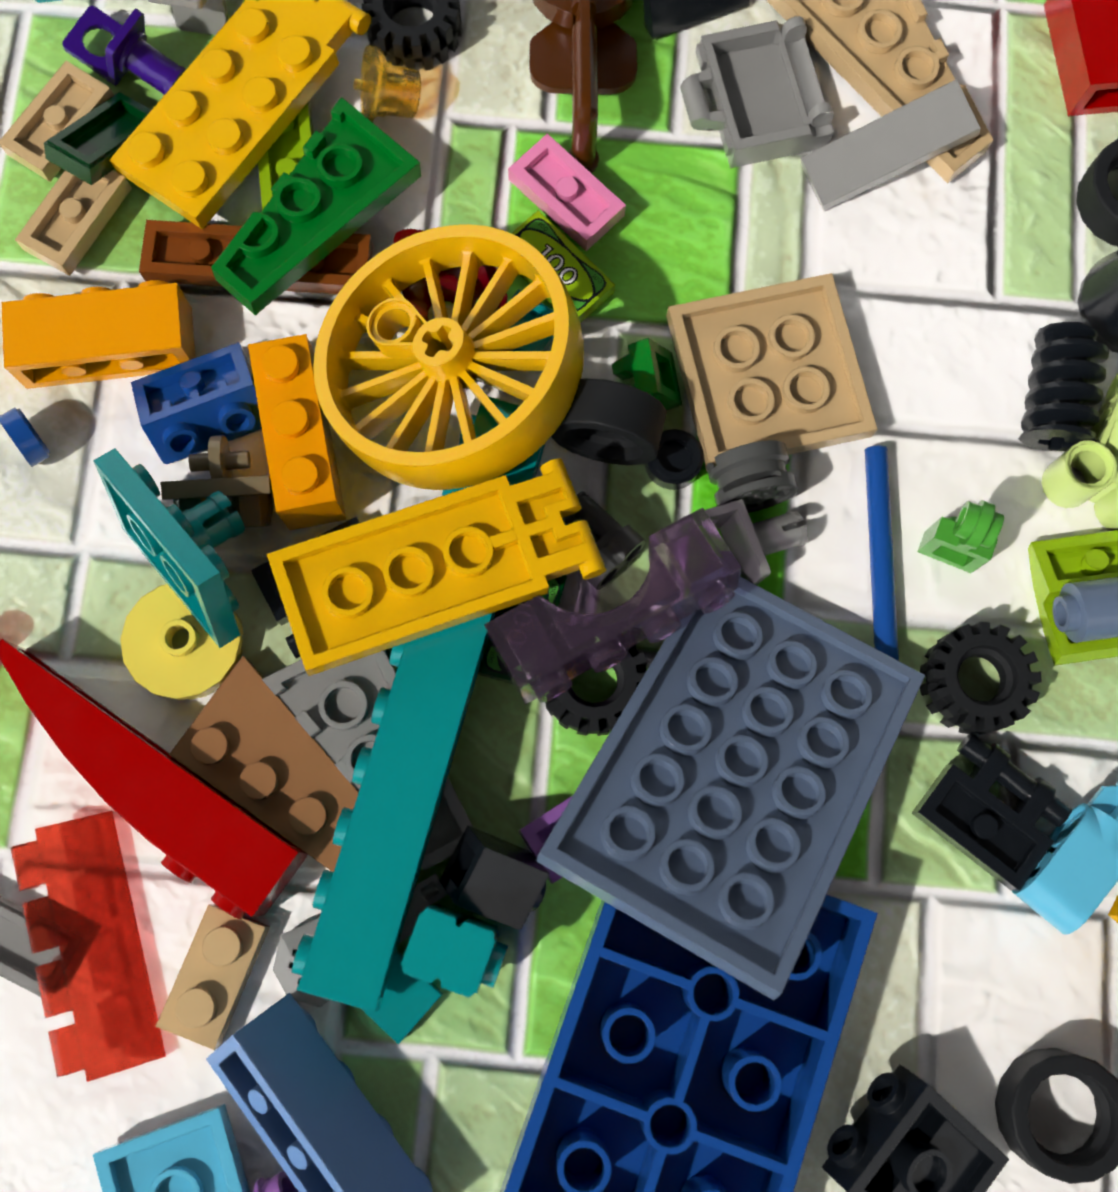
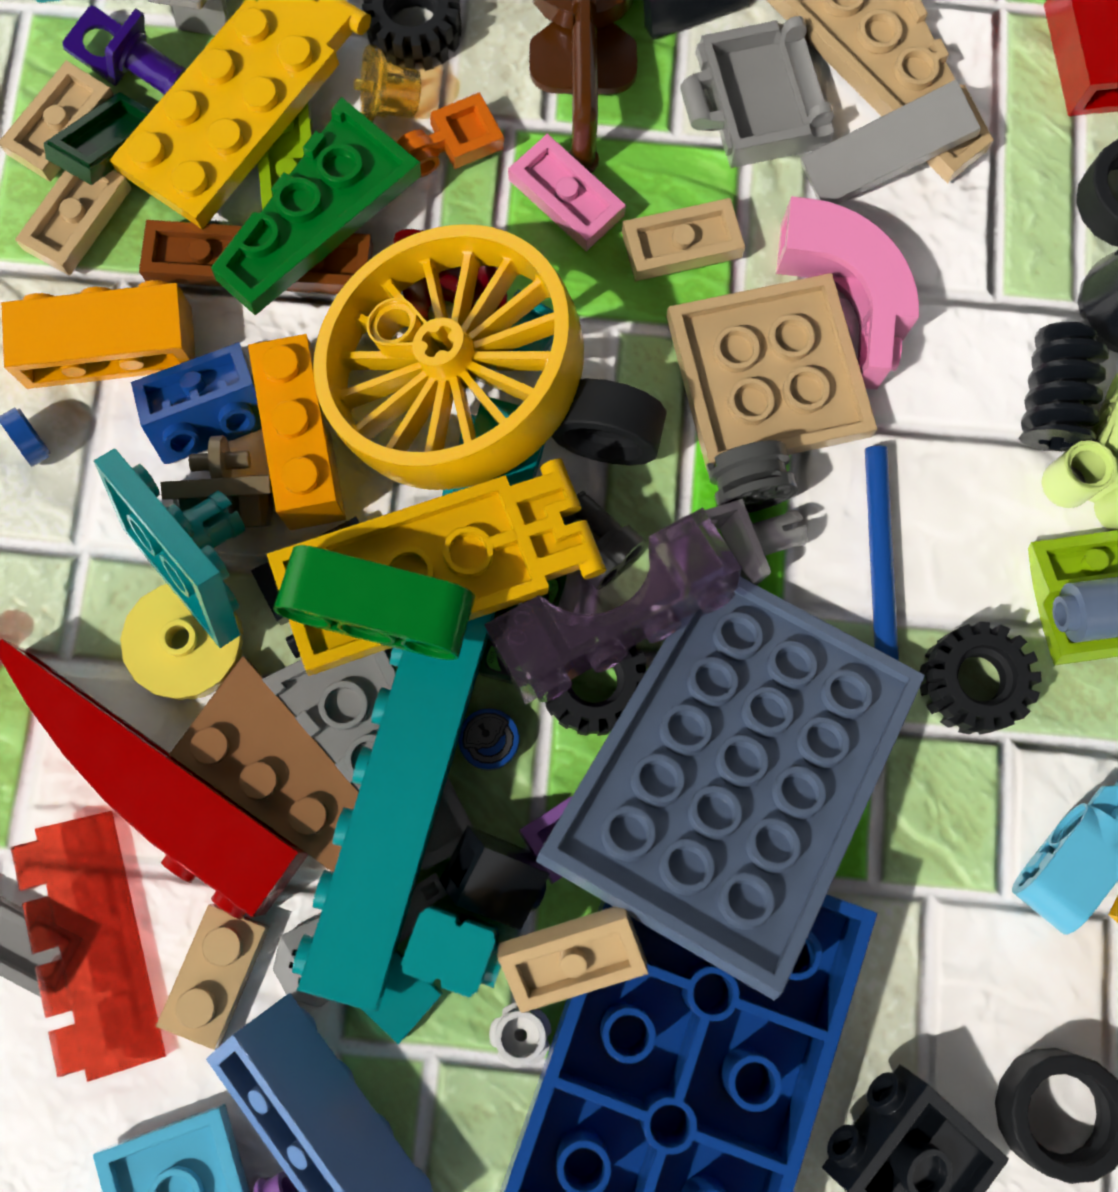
lime tile [512,210,615,323] -> none
green tile [611,338,682,411] -> none
black tile [645,429,704,490] -> none
black plate [912,732,1072,891] -> none
bright green plate [917,500,1004,573] -> none
none -> green beam [273,545,476,660]
none -> orange plate [397,92,504,178]
none -> tile [458,708,519,771]
none -> white plate [489,1003,551,1068]
none -> tan plate [498,907,648,1013]
none -> tan plate [622,198,745,282]
none -> bright pink arch [776,196,919,390]

